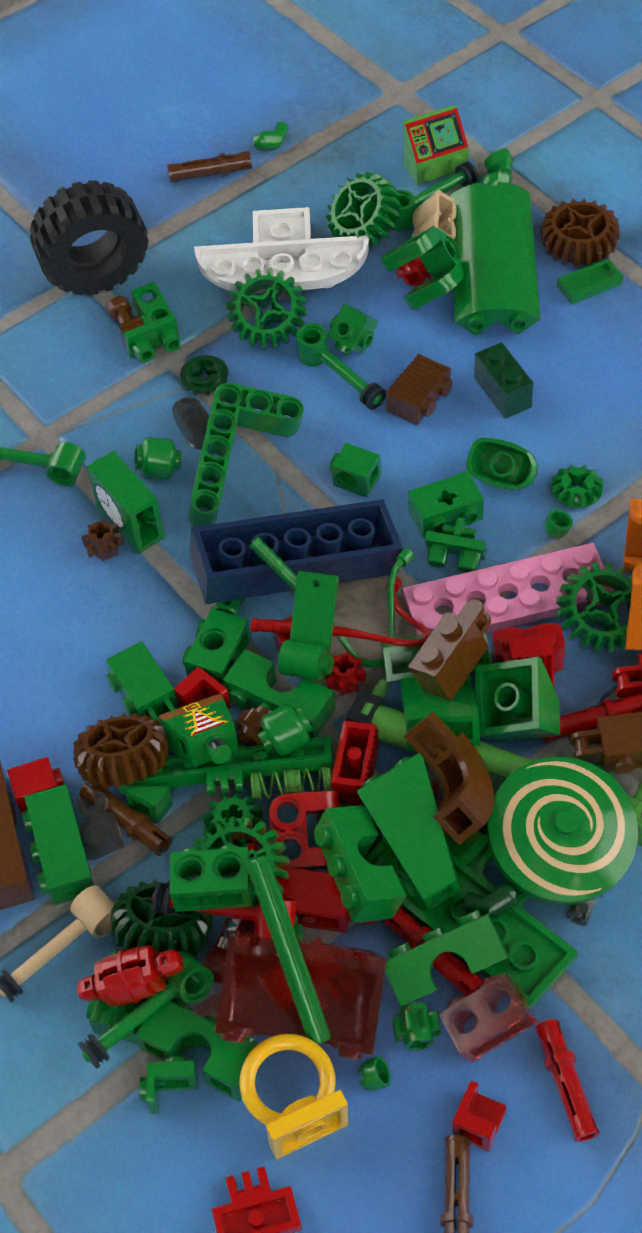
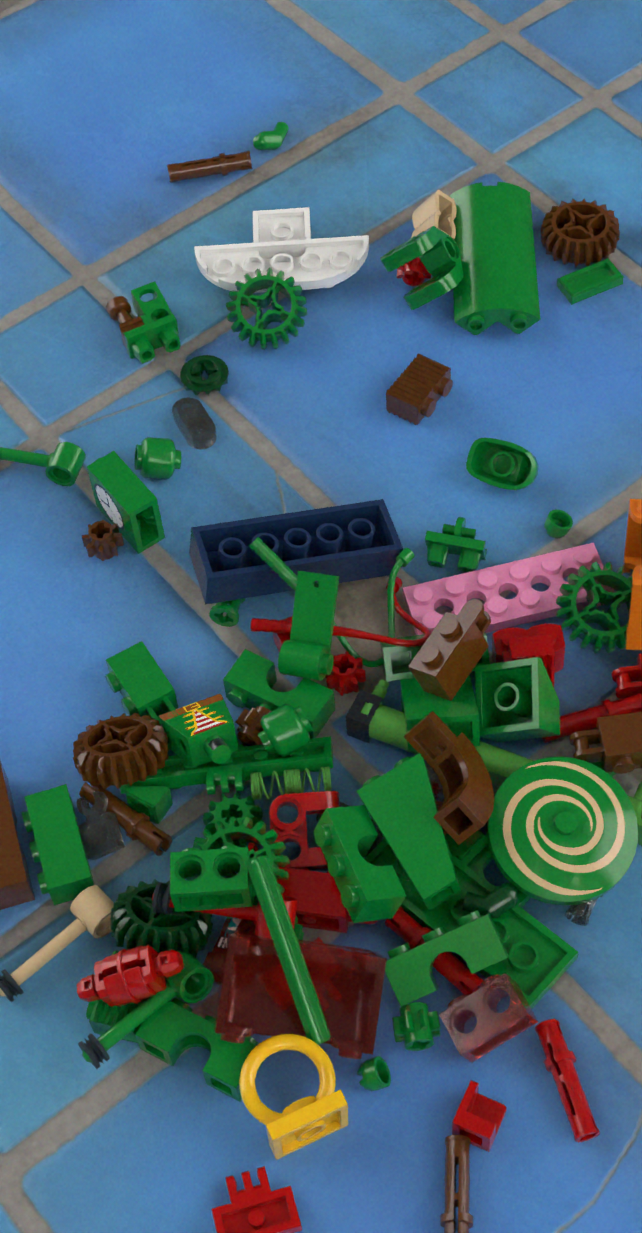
red brick [7,756,64,815] -> none
black tyre [30,180,149,295] -> none
green bracket [139,1056,199,1114] -> none
red panel [174,667,231,710] -> none
green brick [182,608,252,686] -> none
green beam [188,383,304,527] -> none
green piece [296,323,386,410] -> none
green gear [326,171,401,250] -> none
green brick [327,304,379,355] -> none
green brick [330,443,381,497] -> none
red brick [330,721,379,806] -> none
green piece [391,161,478,231] -> none
bright green slope [403,105,469,185] -> none
green brick [408,471,484,539] -> none
dark green brick [474,342,533,419] -> none
green arm [482,148,514,186] -> none
green gear [551,463,603,508] -> none

